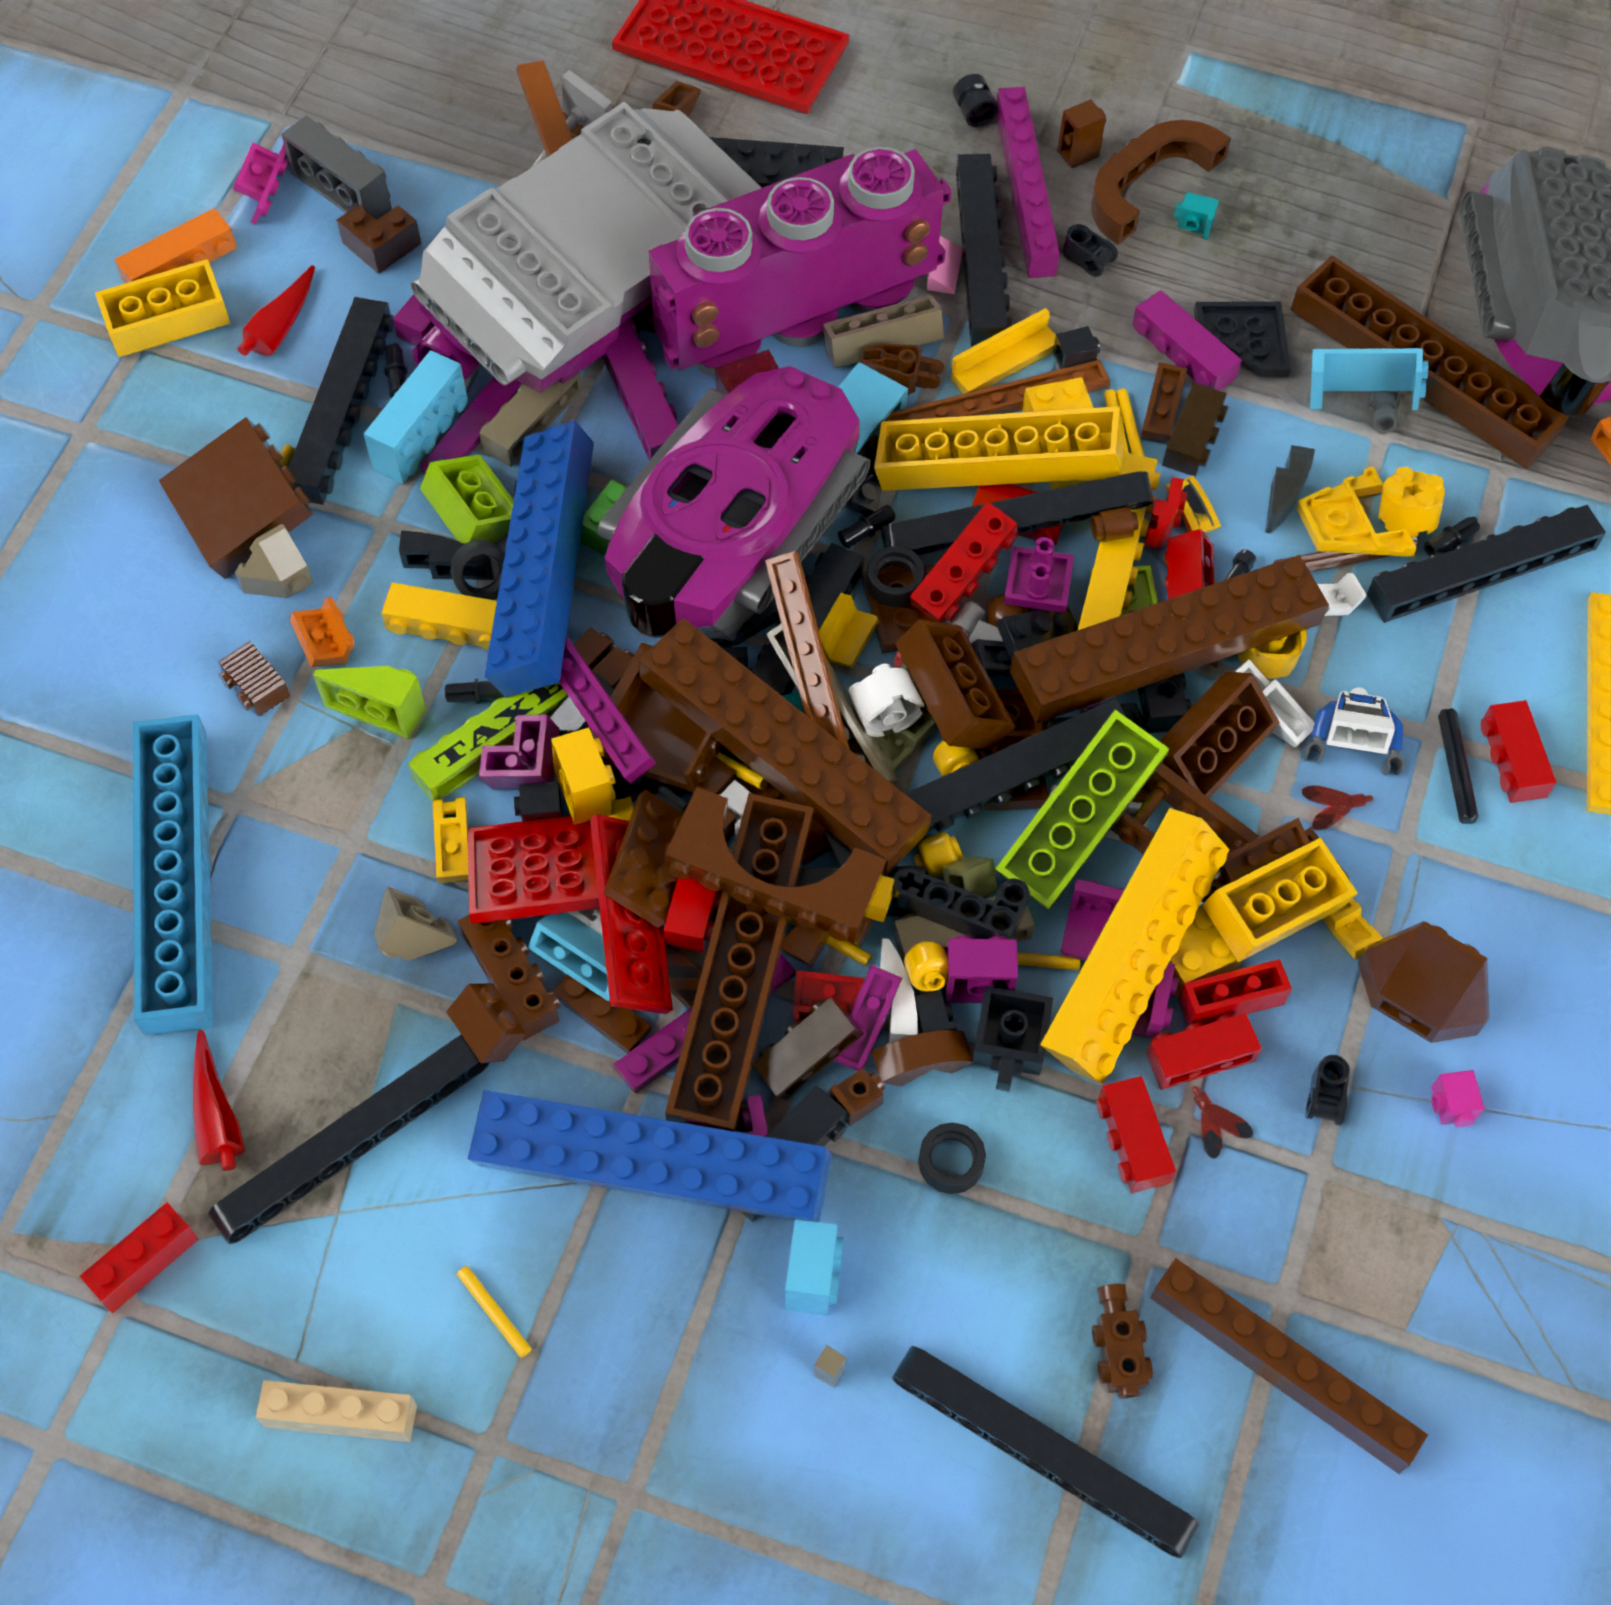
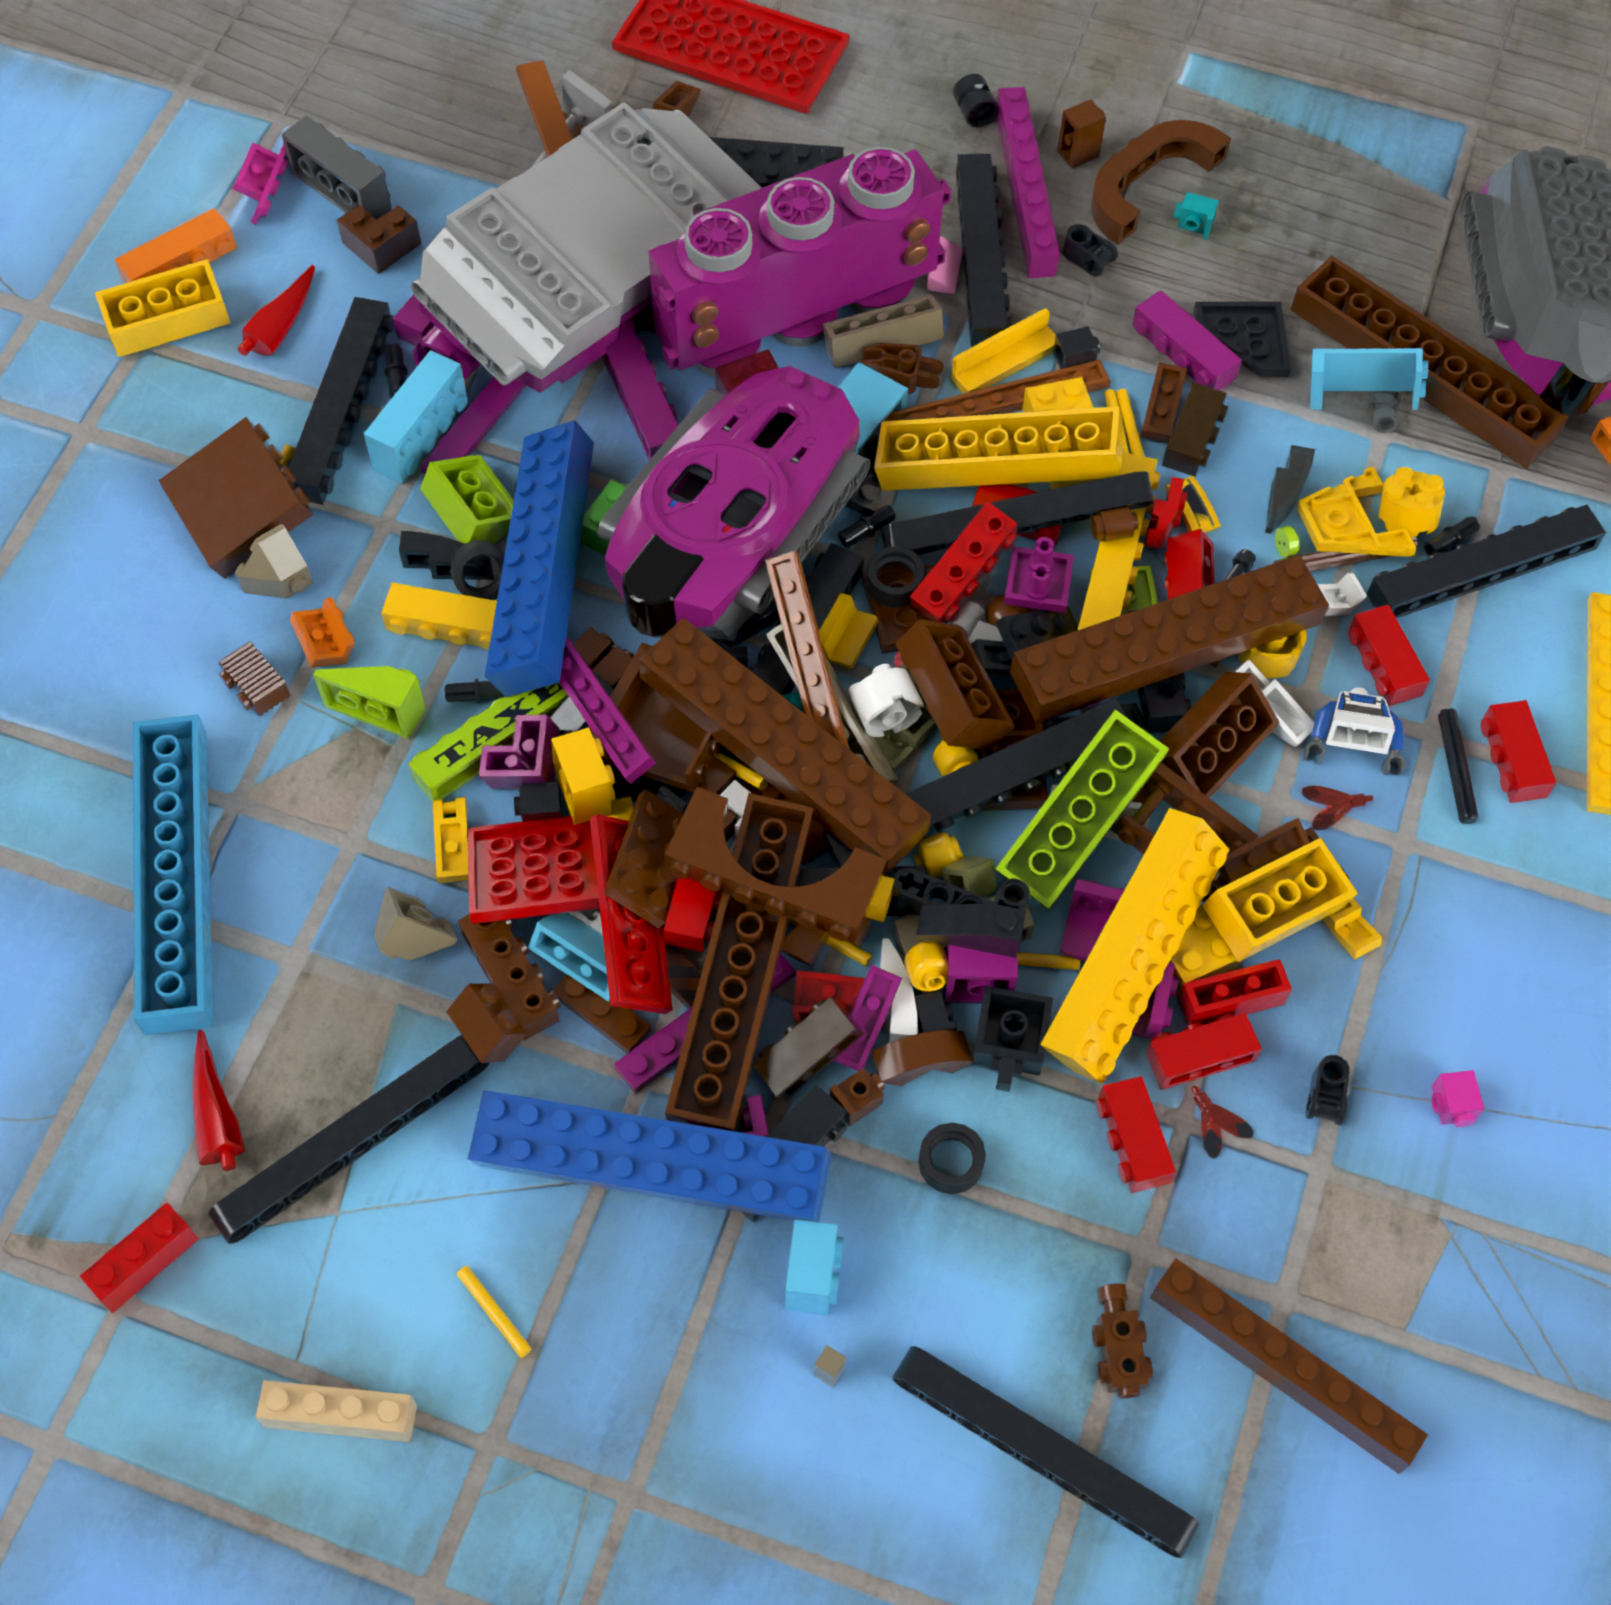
dark tan brick [480,372,582,467] -> none
reddish brown wedge [1358,921,1489,1043] -> none
none -> black slope [915,904,1026,958]
none -> lime tile [1274,526,1299,558]
none -> red brick [1348,604,1430,706]

